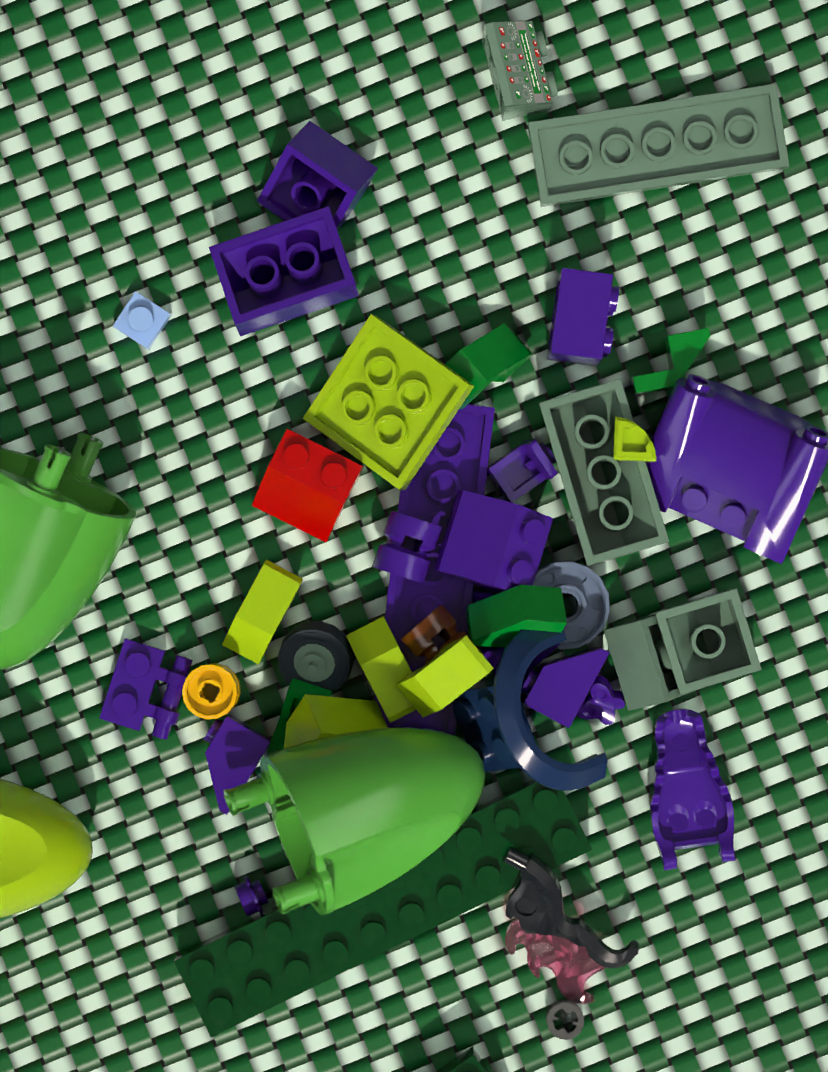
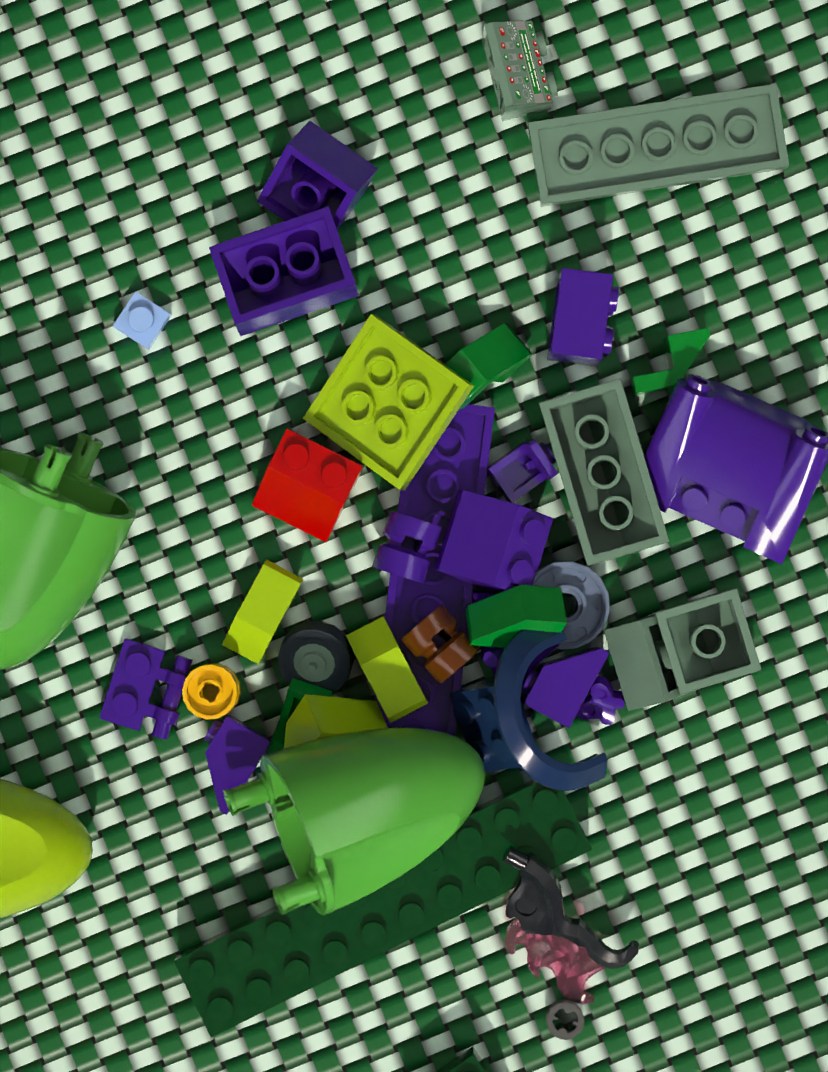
dark purple plate [234,876,268,917] -> none
lime slope [396,636,494,717] -> none
lime tile [613,417,656,462] -> none
dark purple animal [650,709,736,871] -> none

